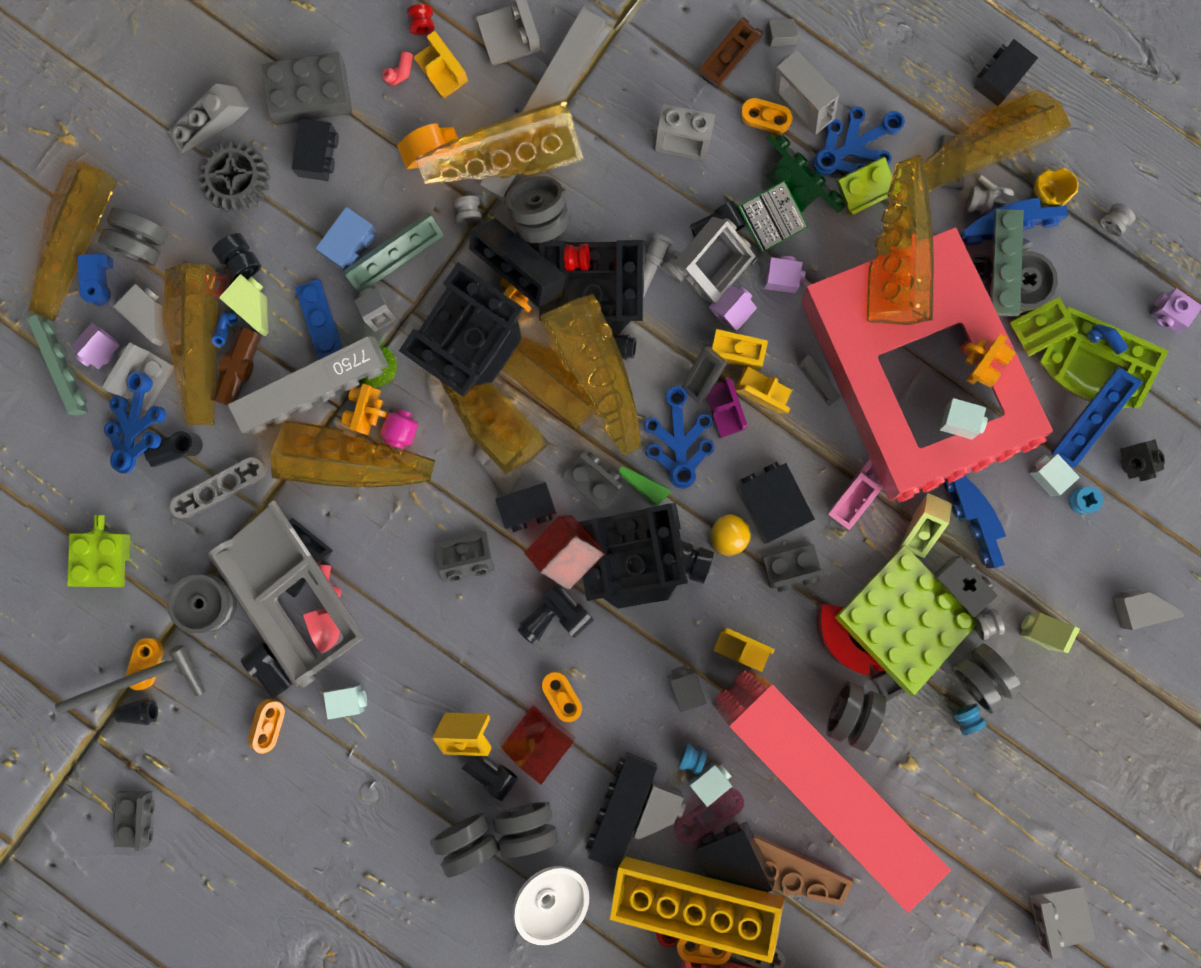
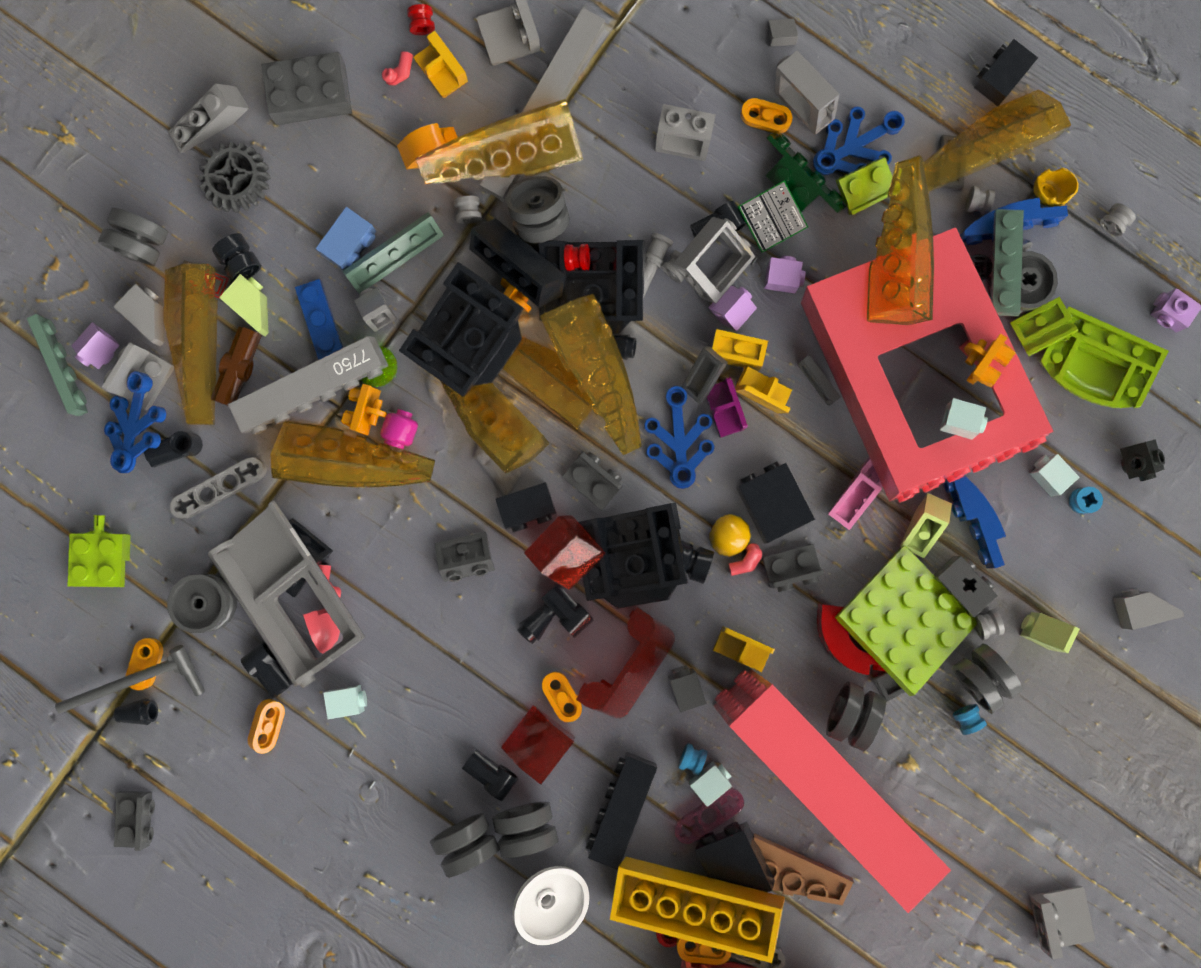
clear yellow wedge [29,160,118,321] -> none
blue leg [77,254,113,306] -> none
blue arm [212,311,238,347] -> none
black brick [292,118,339,181] -> none
yellow panel [432,713,492,756] -> none
bright green slope [618,466,671,506] -> none
light grey slope [634,781,686,839] -> none
reddish brown plate [699,17,764,88] -> none
white hand [978,175,1014,204] -> none
blue plate [1051,366,1143,469] -> none
blue arm [1087,324,1128,354] -> none
none -> clear red windscreen [576,605,675,718]
none -> coral arm [728,543,762,576]

